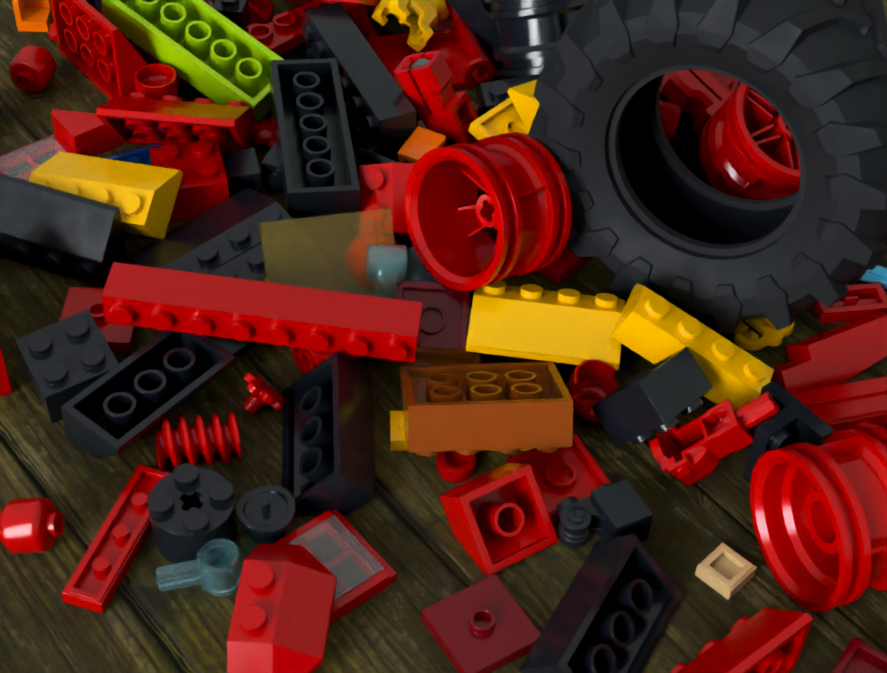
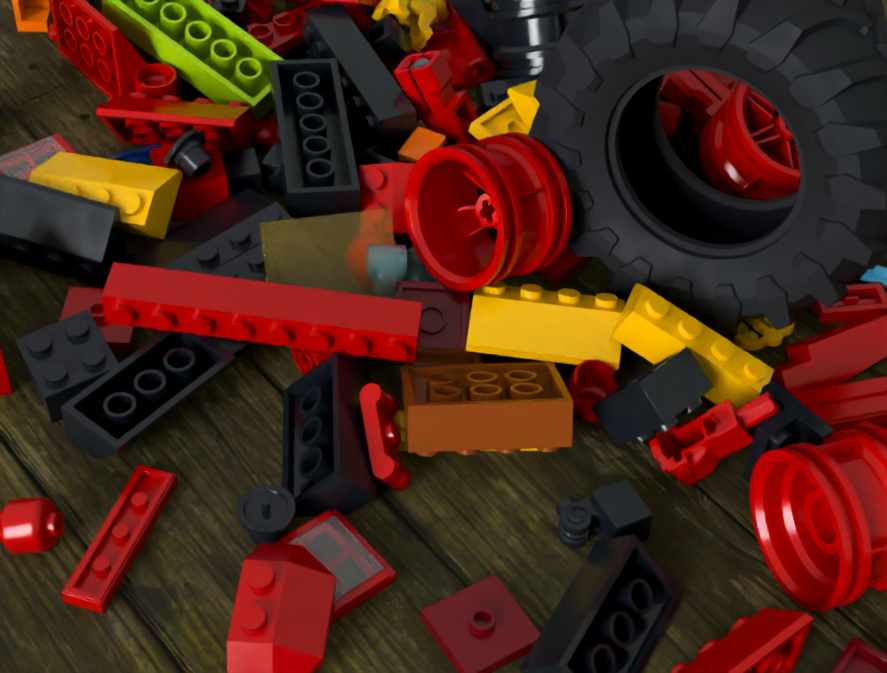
red head [8,45,57,93] -> none
red slope [51,109,121,157] -> none
black brick [148,463,237,566] -> none
clear light blue axle [155,538,241,596] -> none
red piece [156,412,242,470] -> none
red plant [242,371,285,415] -> none
red tile [436,451,477,483] -> none
red slope [439,463,559,577] -> none
red tile [505,433,612,523] -> none
tan tile [695,542,757,600] -> none
none -> black piece [164,129,215,180]
none -> red plate [359,383,412,491]
none -> black brick [364,15,412,72]

